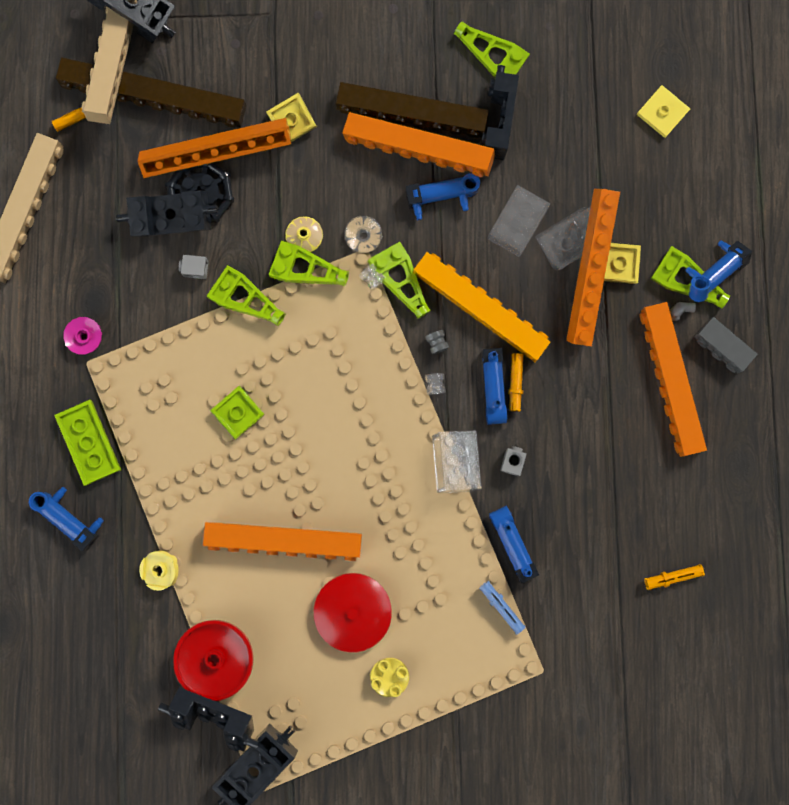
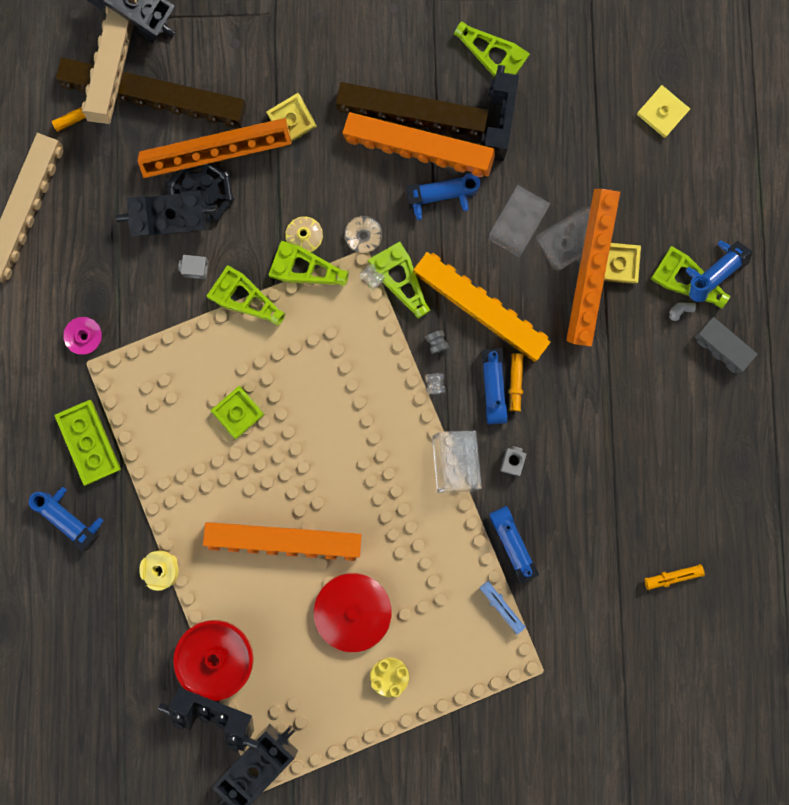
orange brick [640,302,707,457] -> none

